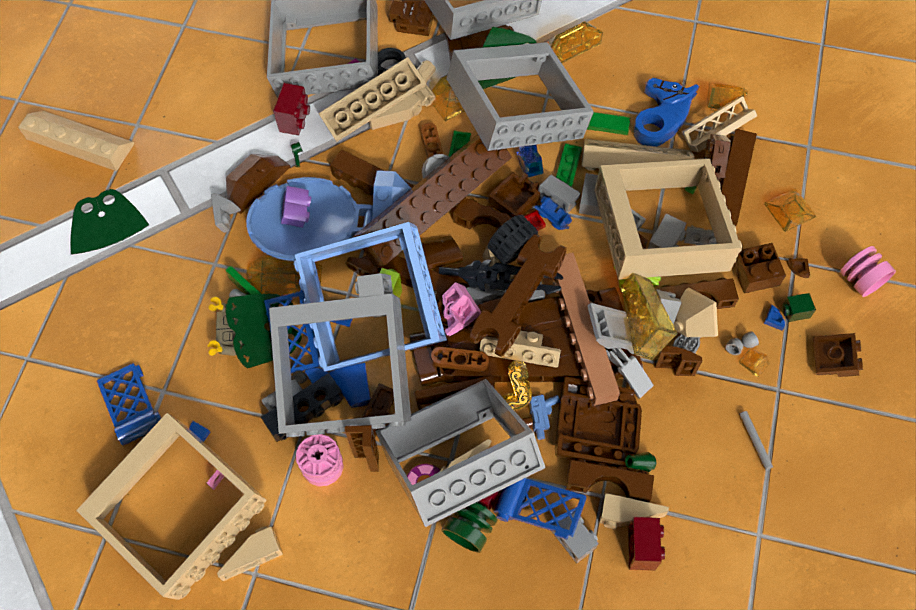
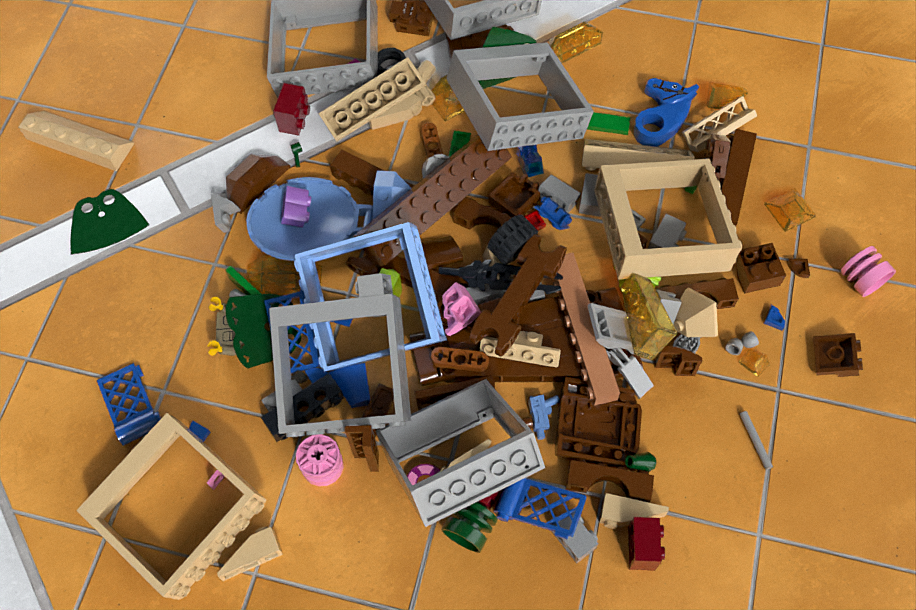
clear yellow animal [502,361,532,411] -> none
green tile [556,143,582,187] -> none
light grey hinge [685,225,717,245] -> none
dark green brick [782,293,816,322] -> none

